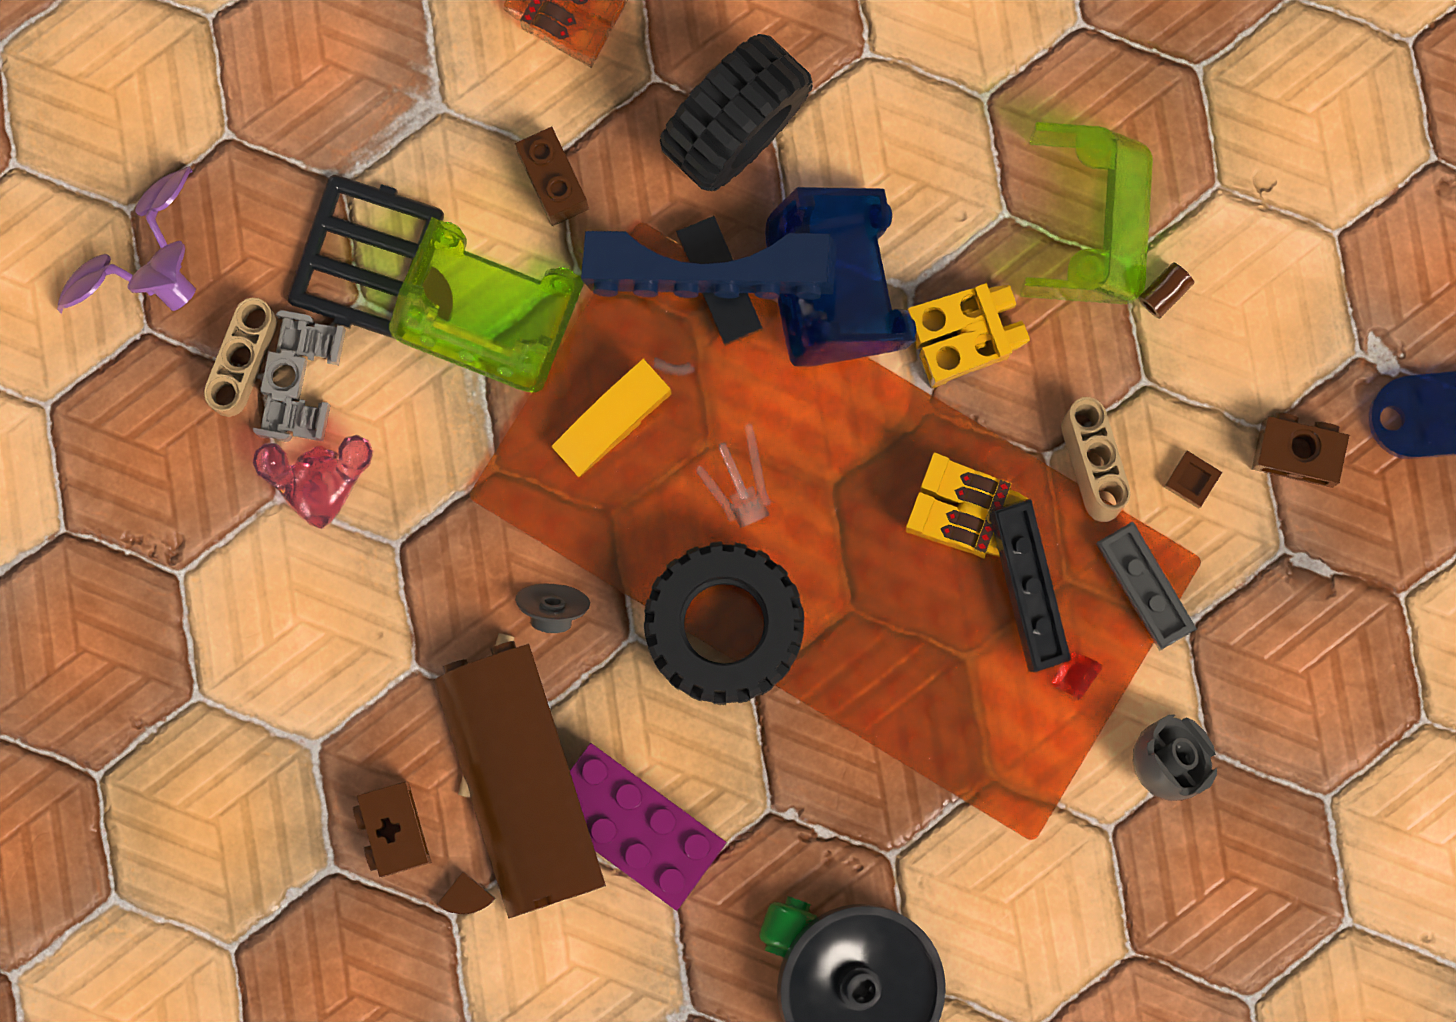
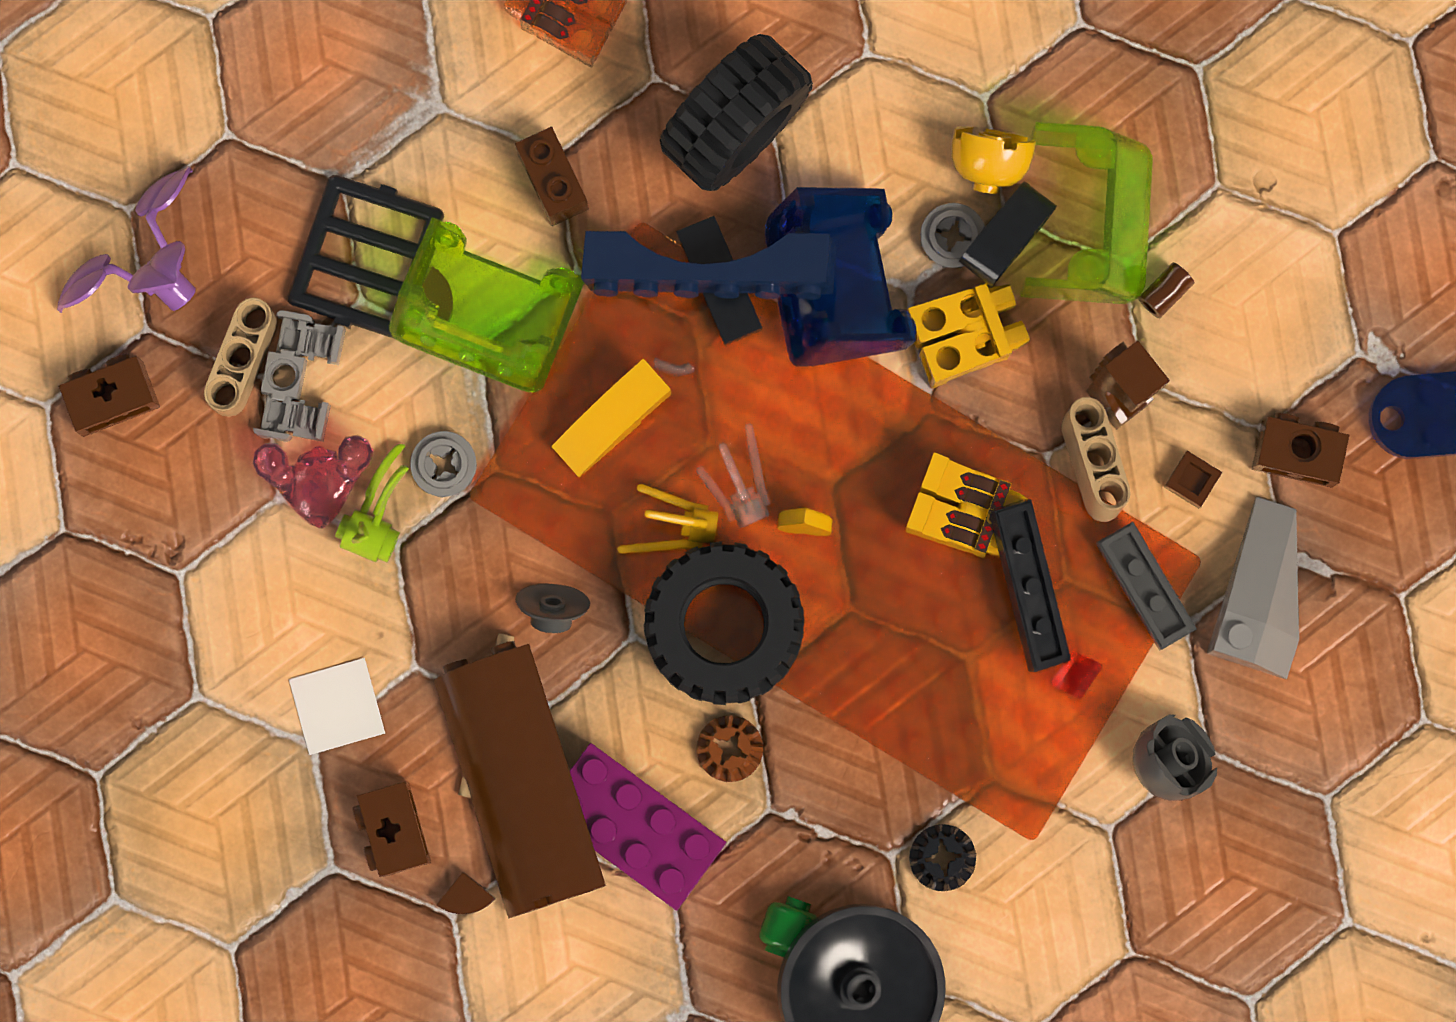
none -> reddish brown brick [59,354,160,437]
none -> white sticker [289,658,385,755]
none -> lime plant [335,444,409,563]
none -> light grey gear [410,431,477,498]
none -> yellow plant [617,484,718,554]
none -> dark orange gear [697,715,763,782]
none -> yellow tile [777,507,833,536]
none -> black gear [909,824,977,891]
none -> light grey gear [920,203,985,268]
none -> yellow cylinder [952,126,1036,194]
none -> black beam [959,181,1057,287]
none -> reddish brown arch [1086,340,1170,430]
none -> light grey wedge [1207,497,1299,679]

